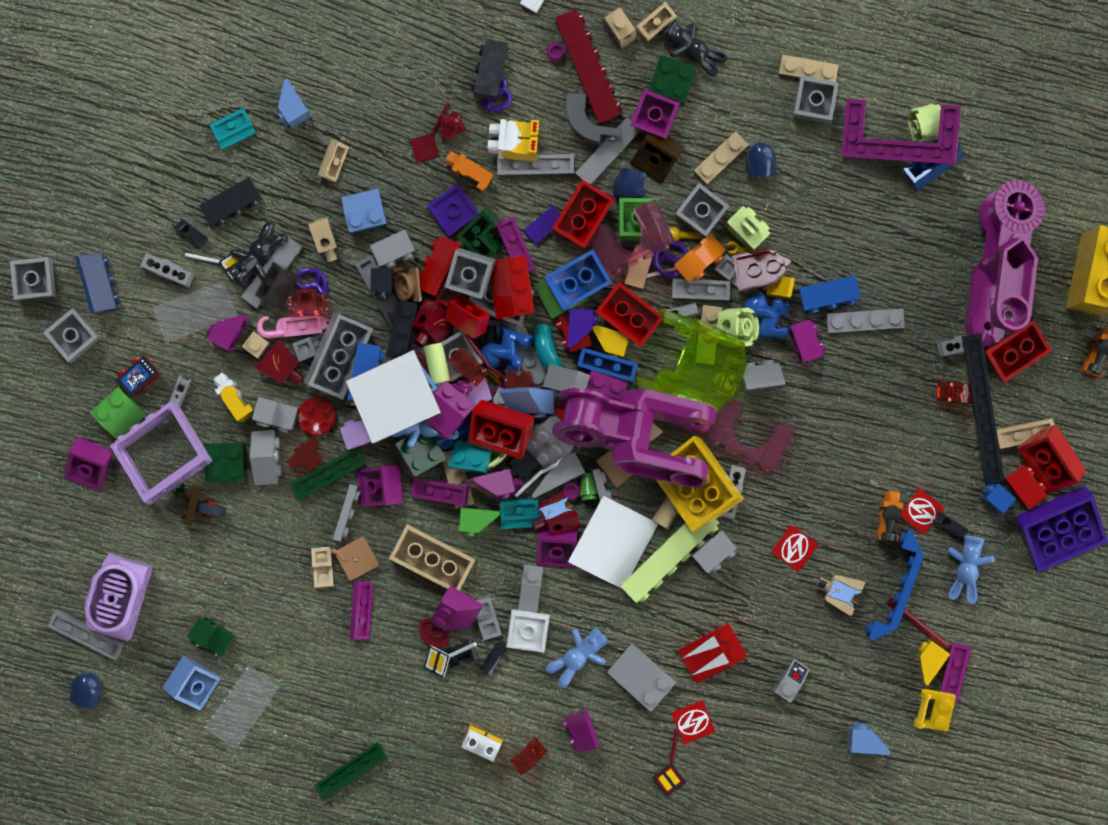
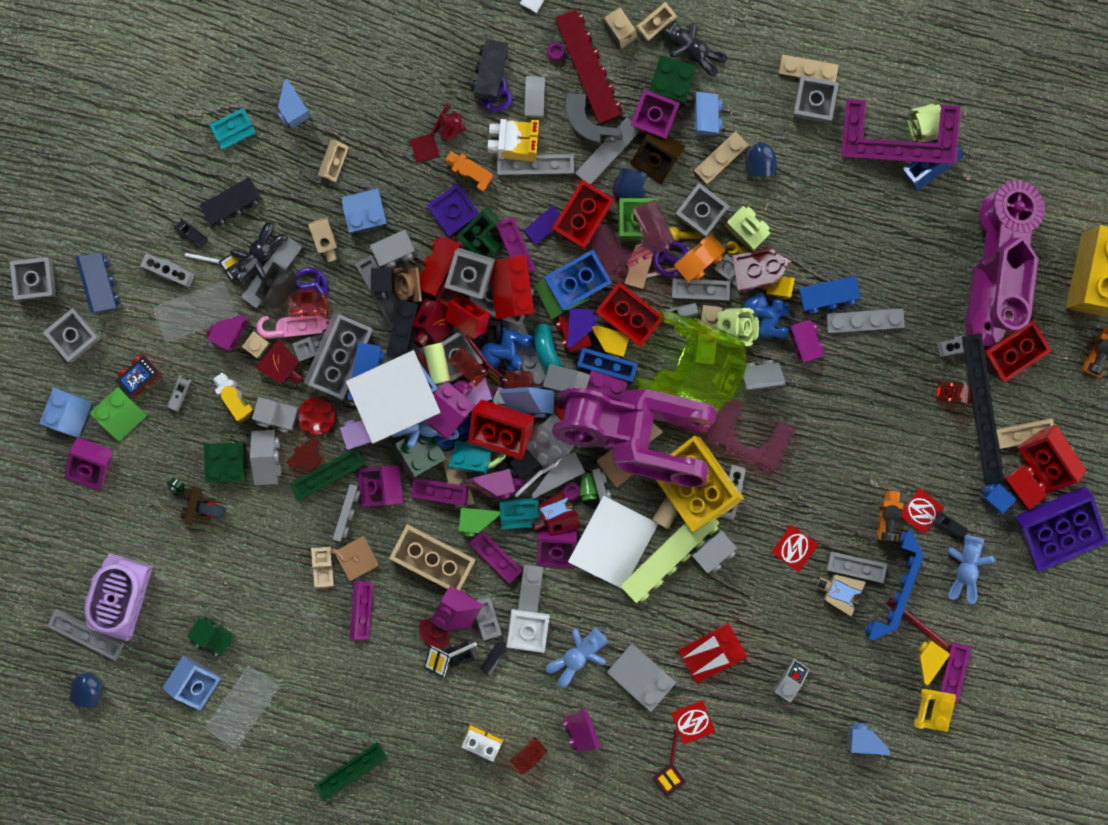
lavender window [110,402,212,504] -> none
none -> medium blue slope [39,388,93,437]
none -> magenta plate [469,530,523,584]
none -> light grey slope [525,76,545,118]
none -> medium blue slope [694,92,722,136]
none -> light grey plate [826,551,888,583]

